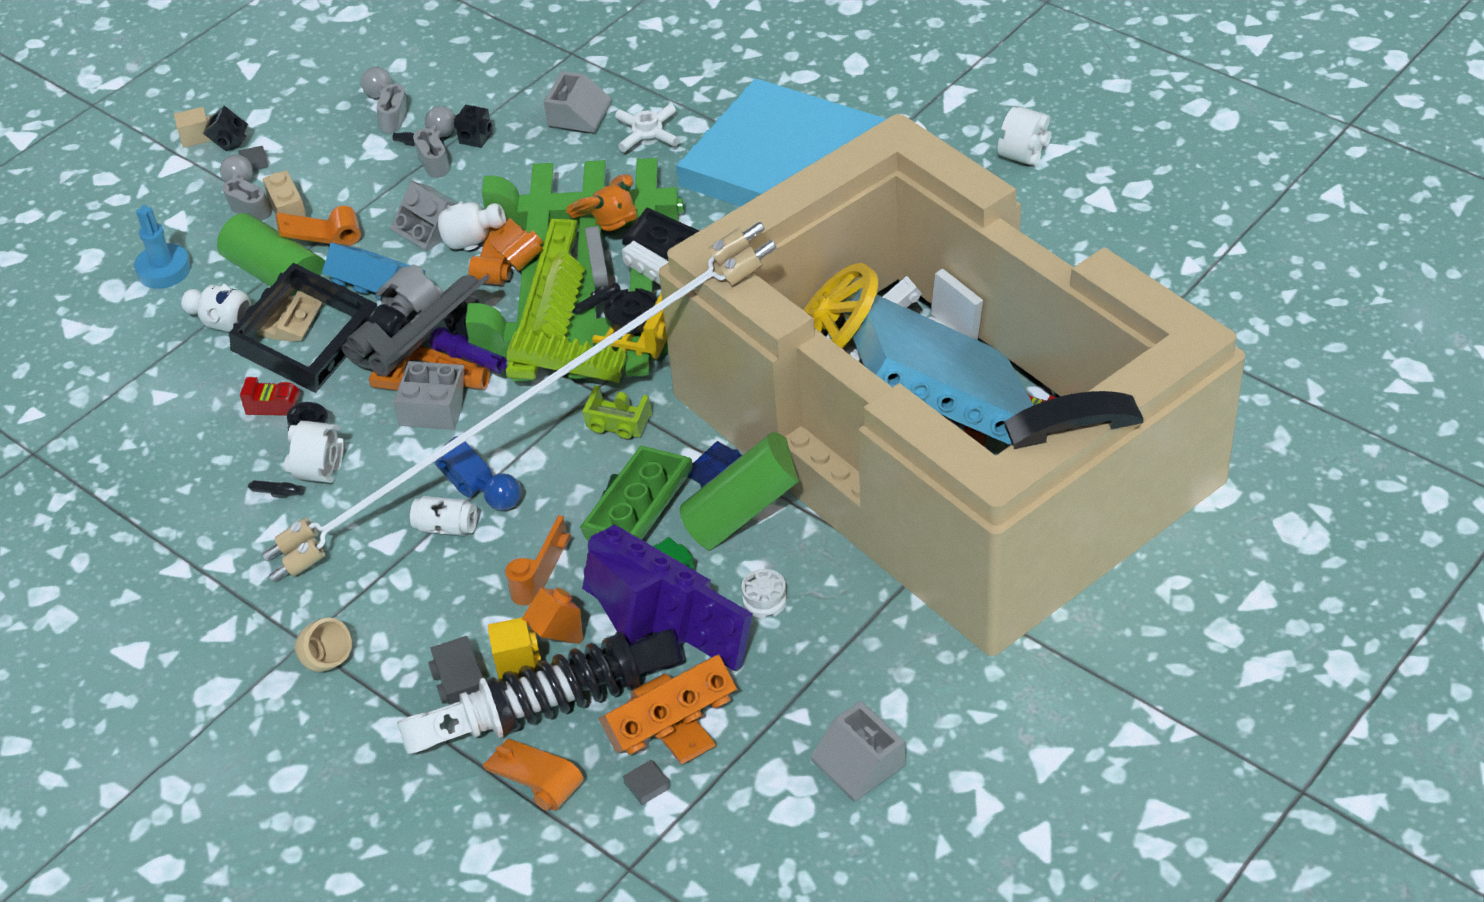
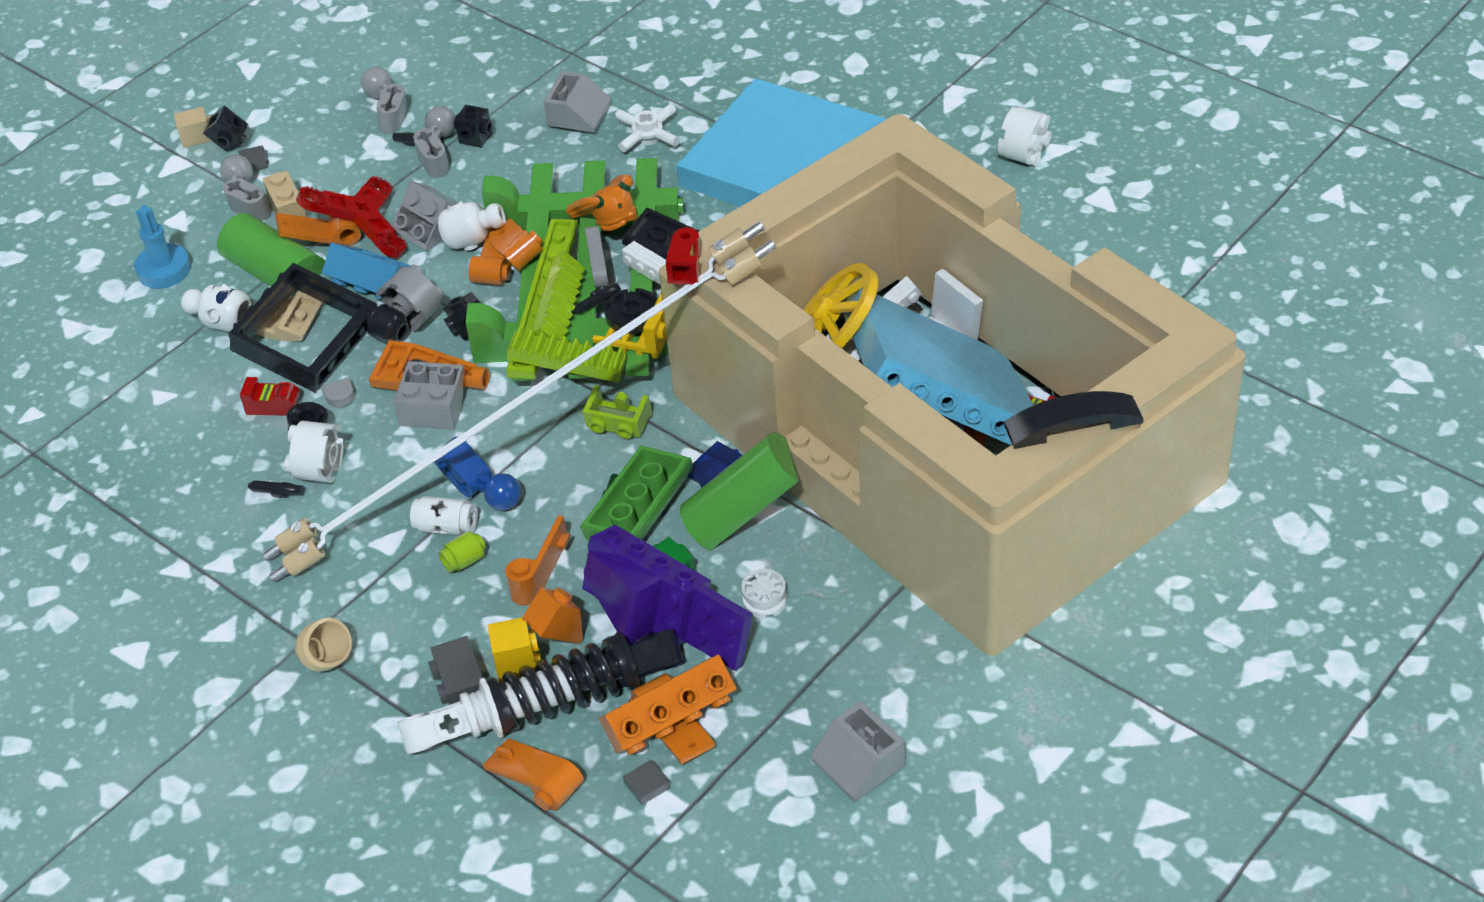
dark grey panel [341,273,490,377] -> none
dark purple pin [429,327,507,374] -> none
none -> red piece [296,176,407,258]
none -> light grey tile [321,377,354,408]
none -> lime brick [438,531,486,573]
none -> red leg [665,227,701,285]

